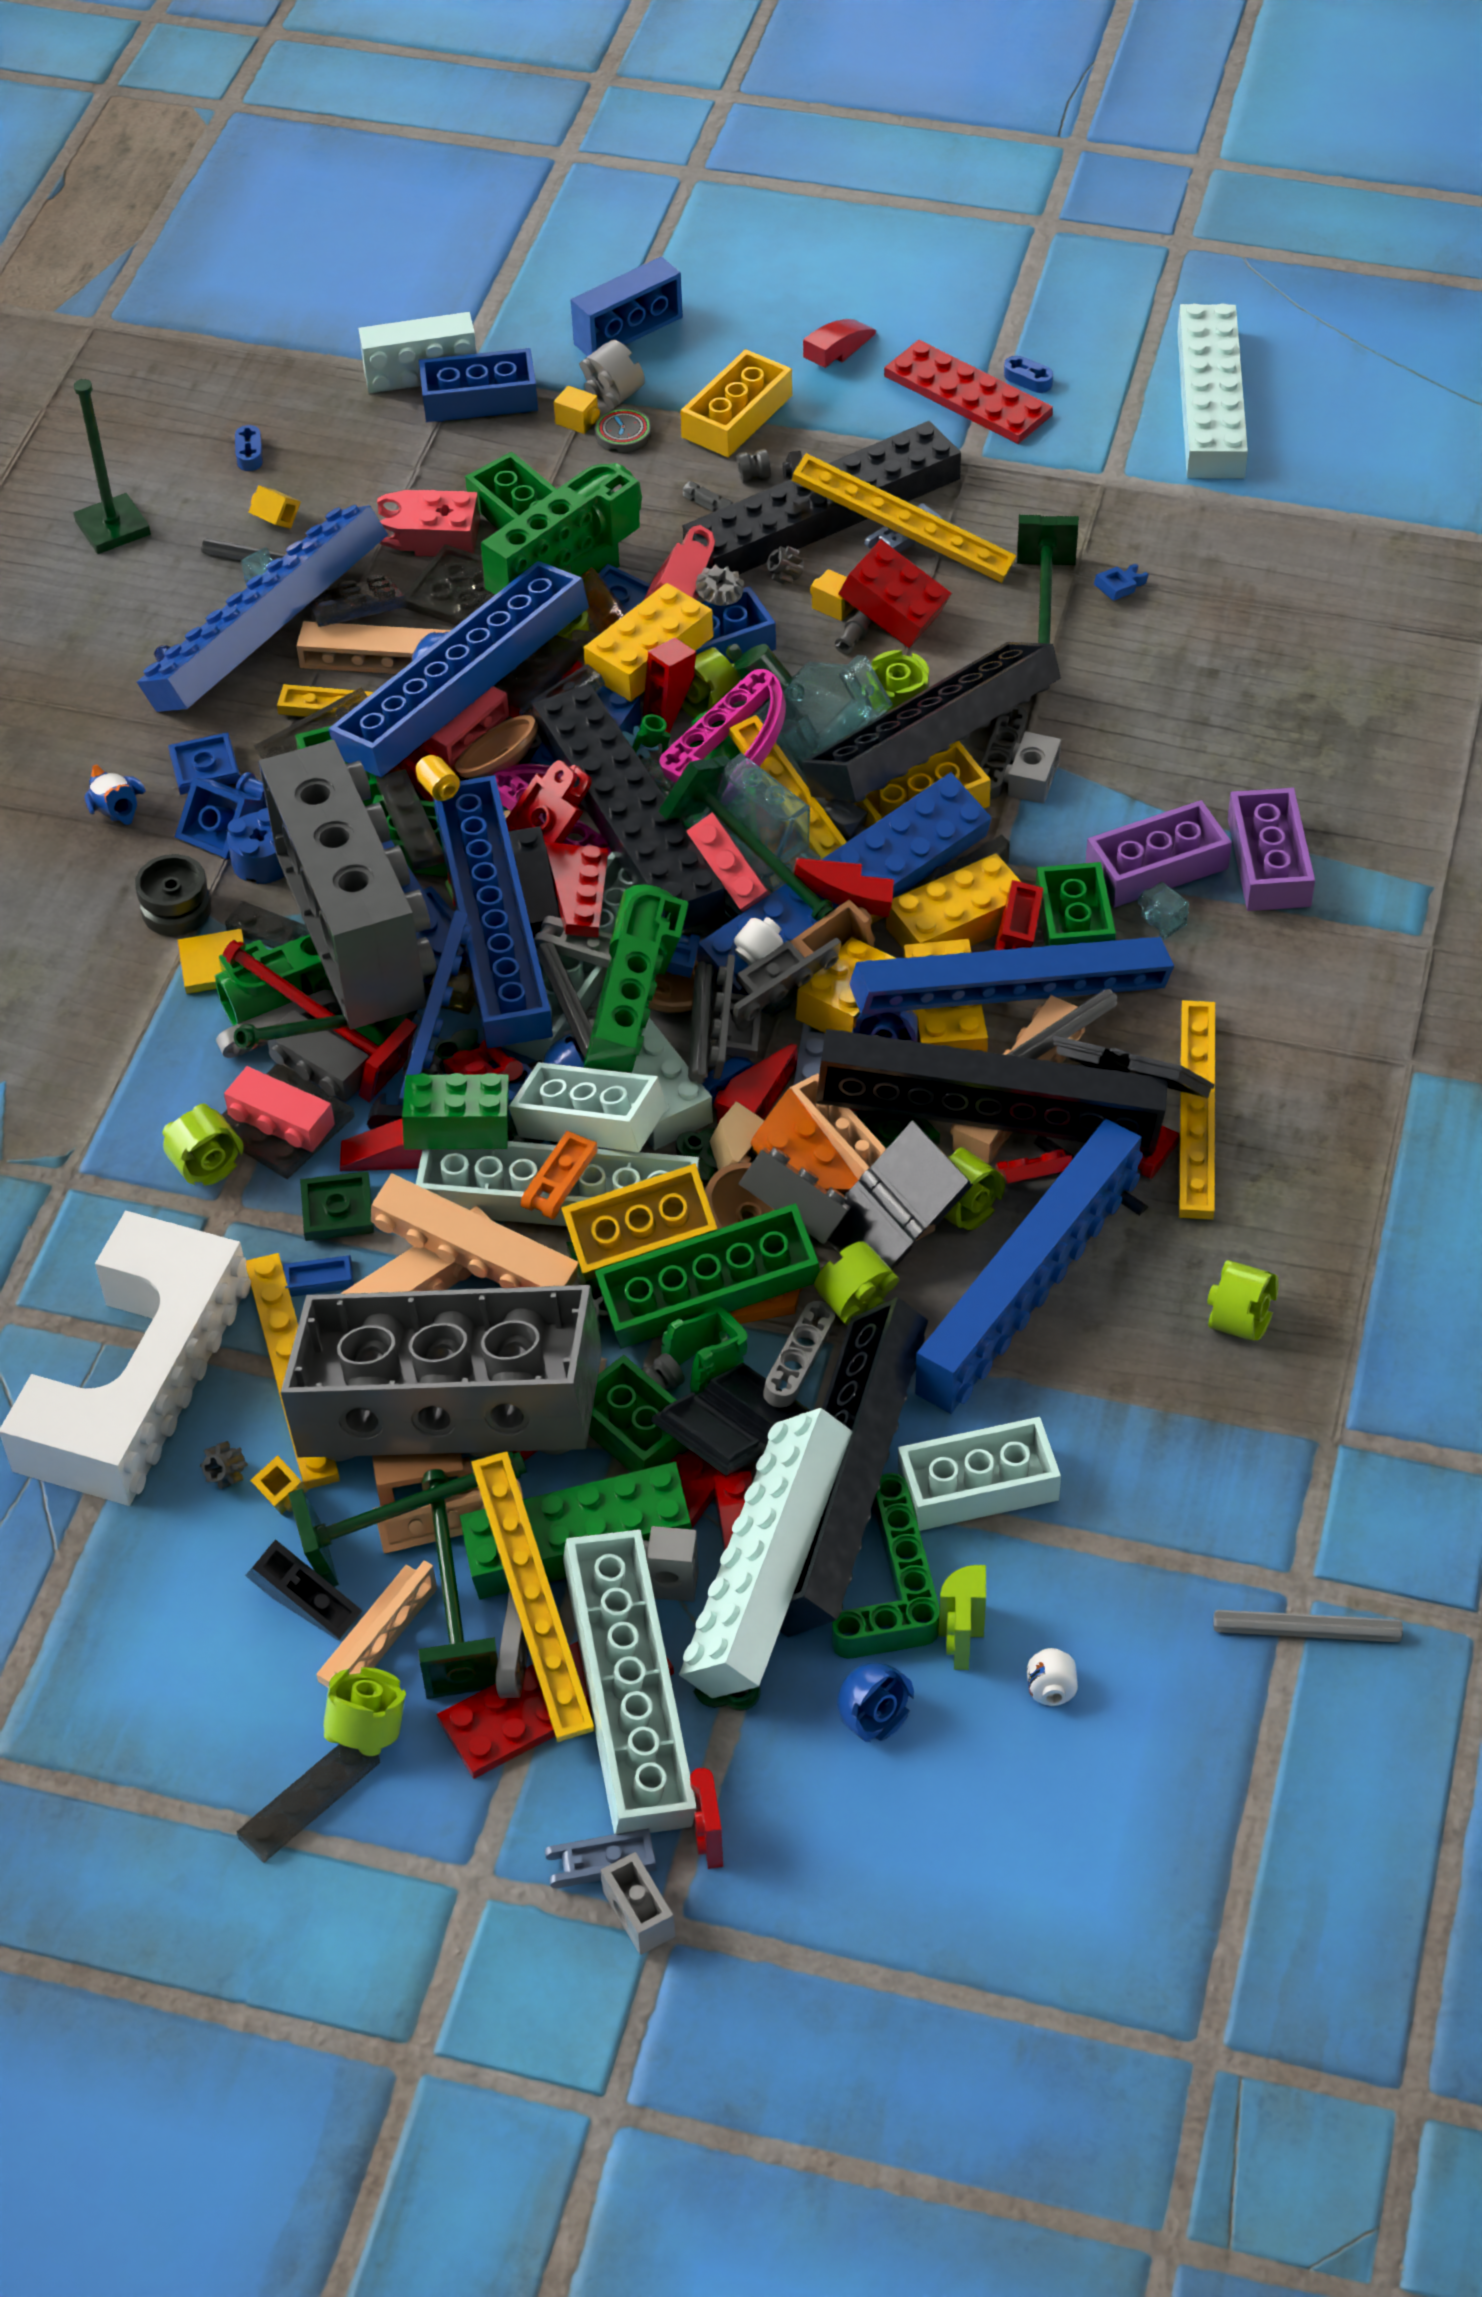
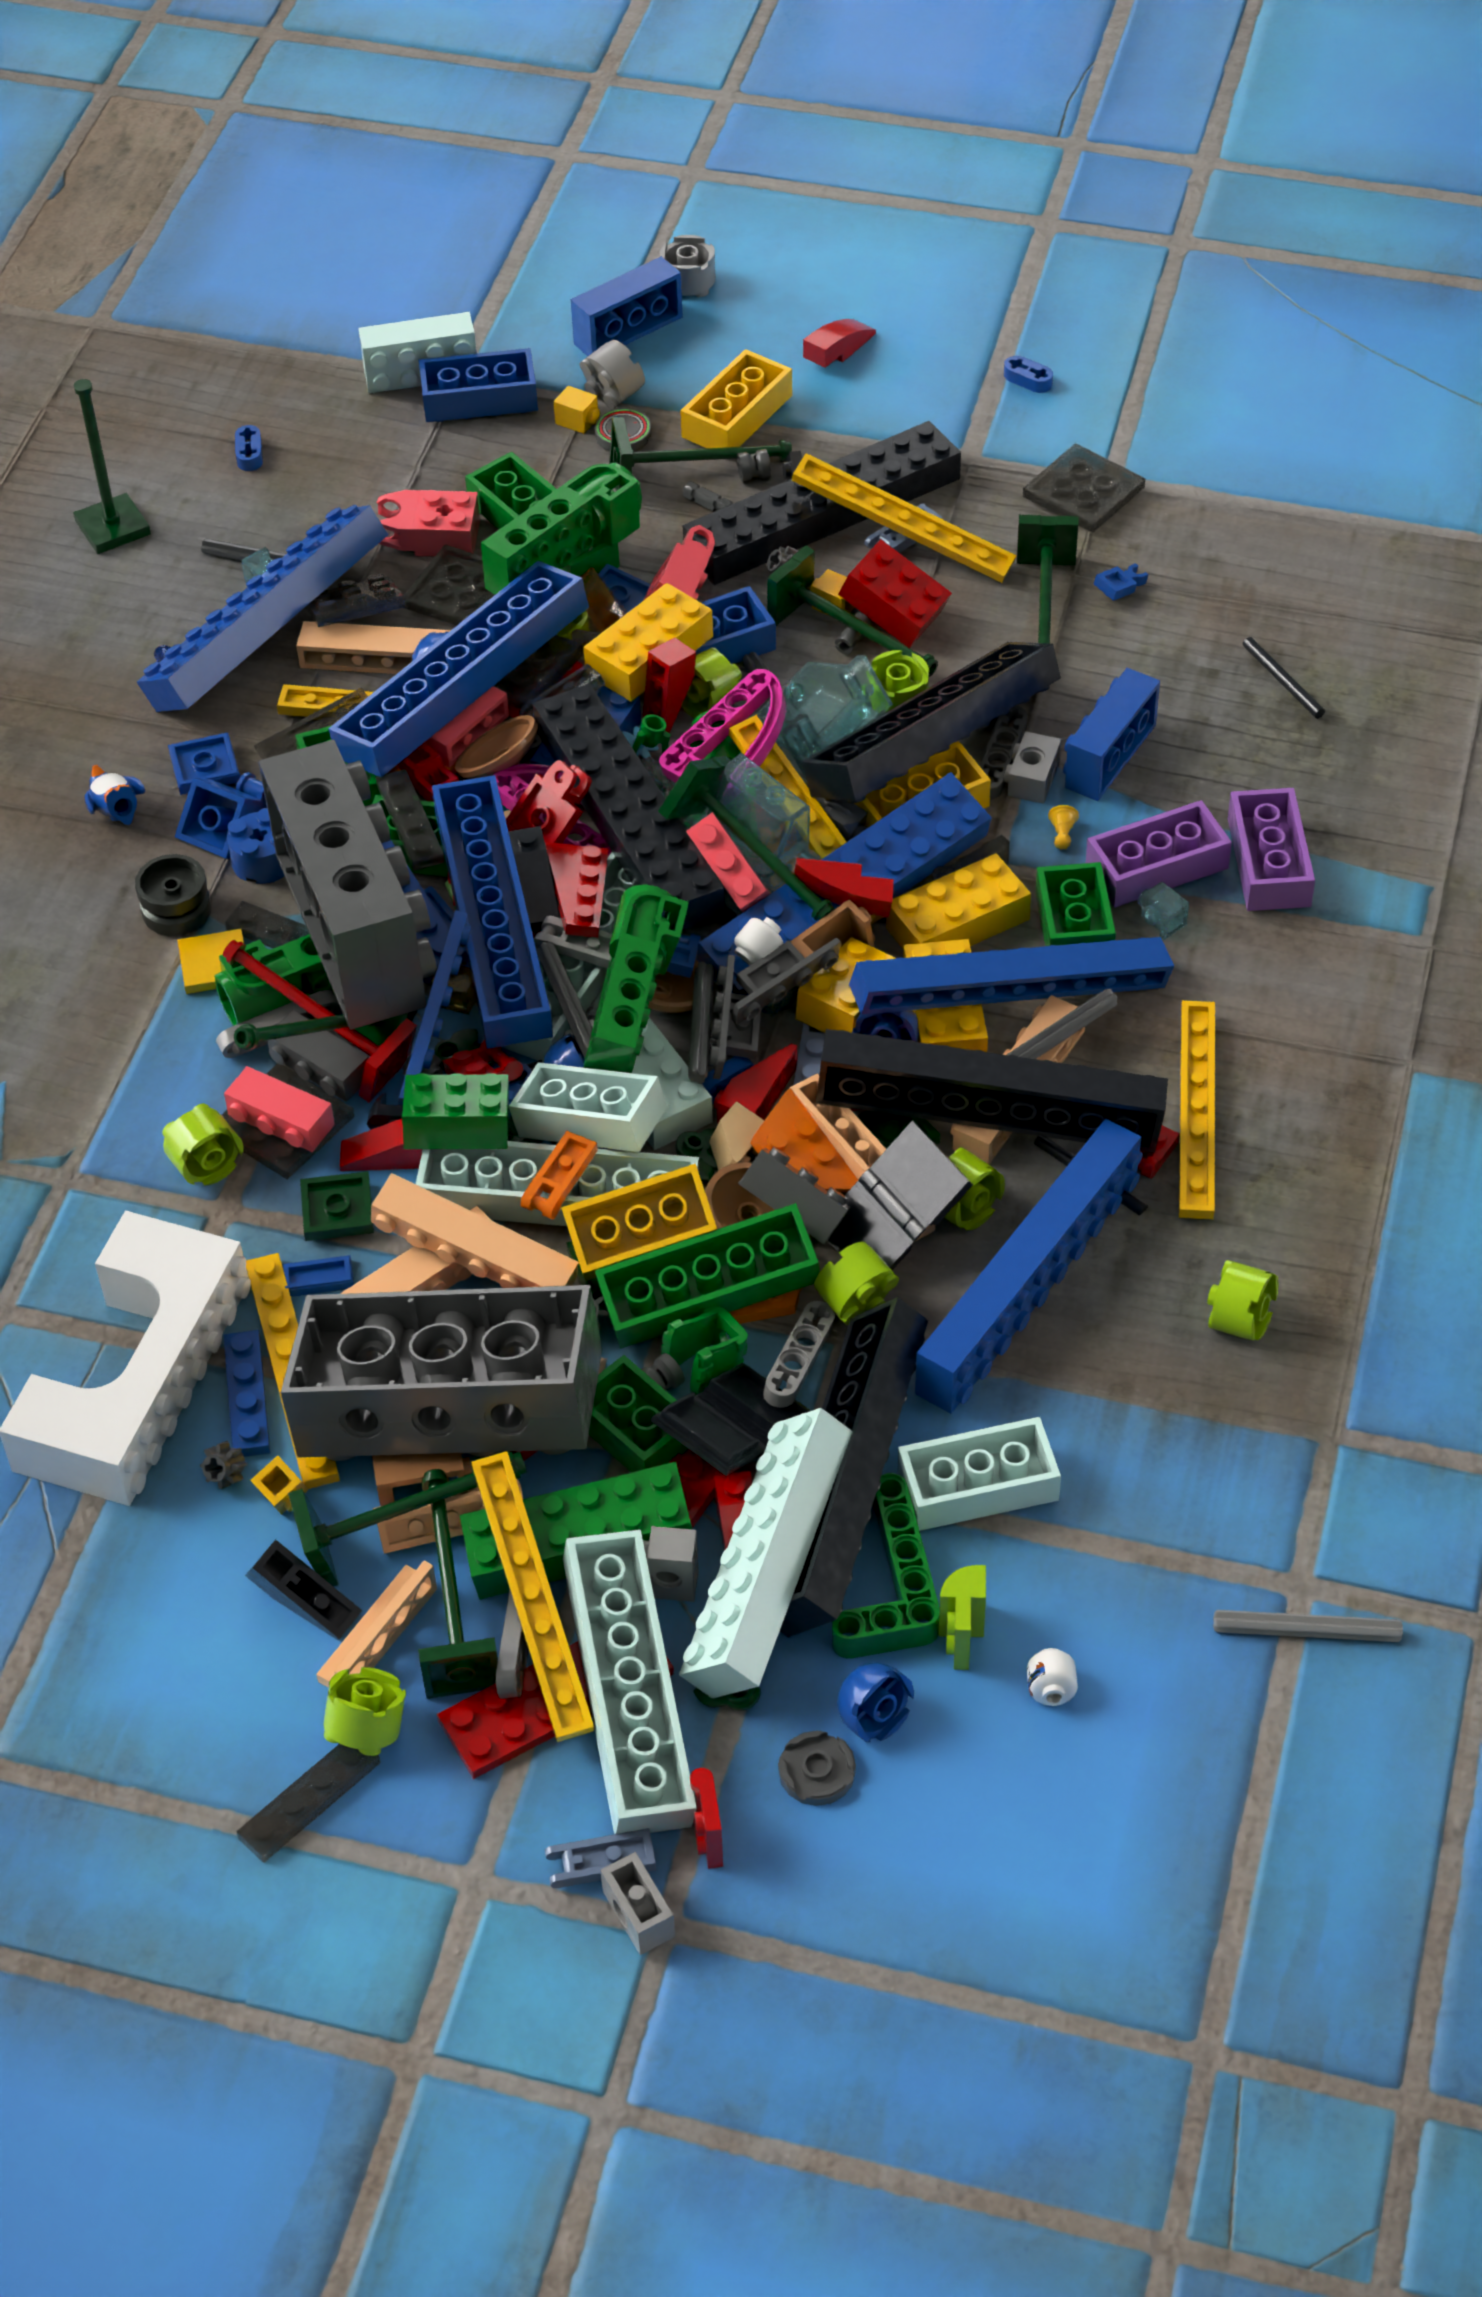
yellow brick [248,485,301,529] -> none
yellow brick [416,755,460,801] -> none
light grey gear [696,564,744,606] -> none
dark green hat [726,644,793,703] -> none
red plate [884,340,1053,444] -> none
red slope [995,880,1043,950] -> none
red plate [996,1149,1073,1183] -> none
black piece [1052,1035,1215,1098] -> none
light aqua brick [1177,303,1248,478] -> none
none -> blue plate [223,1330,271,1457]
none -> dark green tile [609,417,792,491]
none -> light grey brick [660,235,716,297]
none -> dark green tile [767,545,938,677]
none -> dark grey tile [778,1730,856,1806]
none -> clear smoke plate [1023,443,1146,533]
none -> yellow piece [1048,805,1079,850]
none -> blue brick [1063,668,1160,801]
none -> black bar [1243,637,1325,719]

